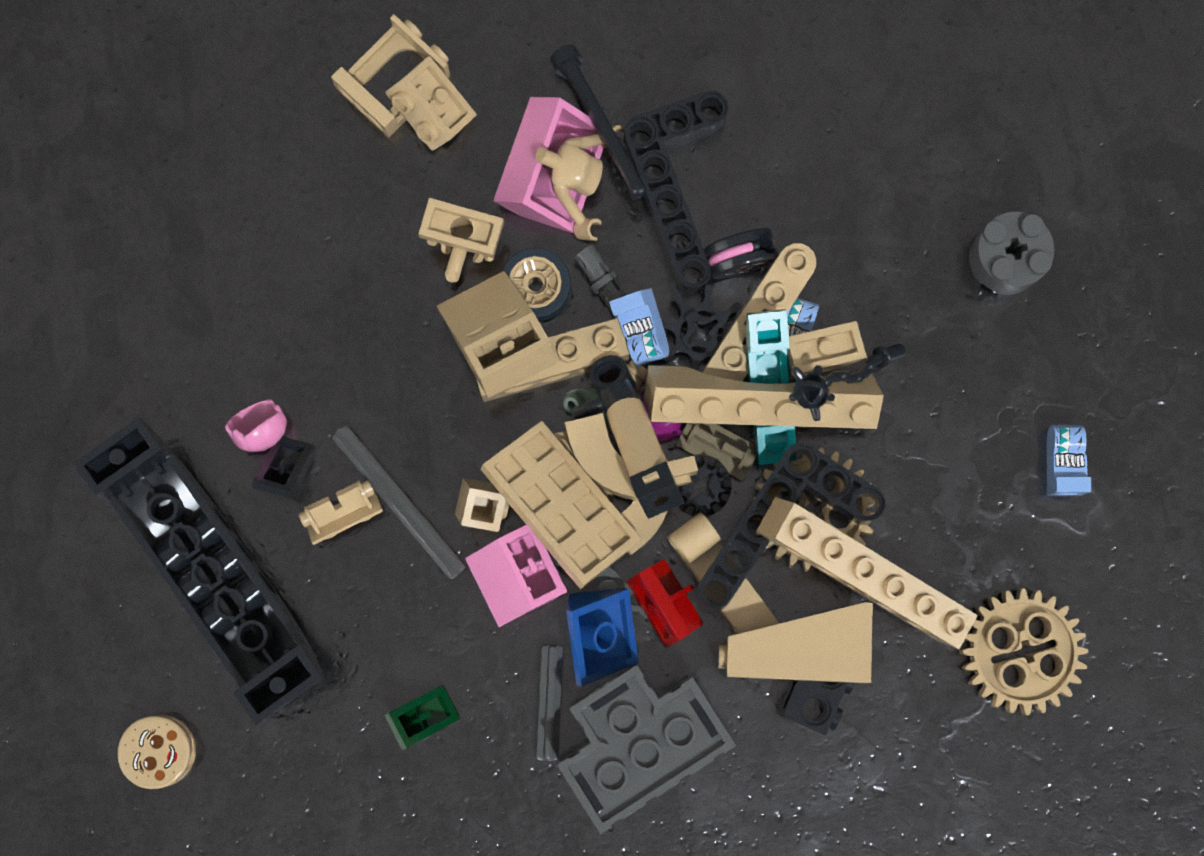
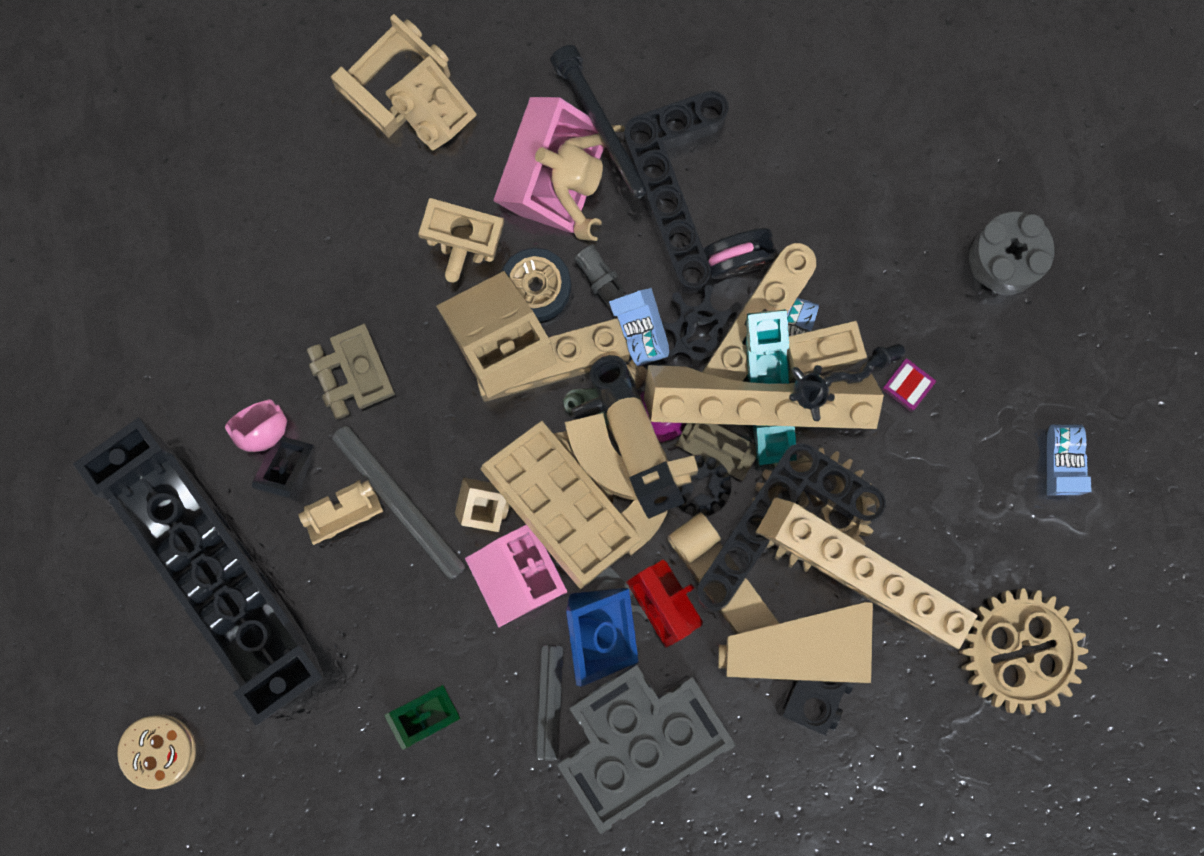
none -> dark tan plate [307,324,395,419]
none -> tile [882,358,936,412]

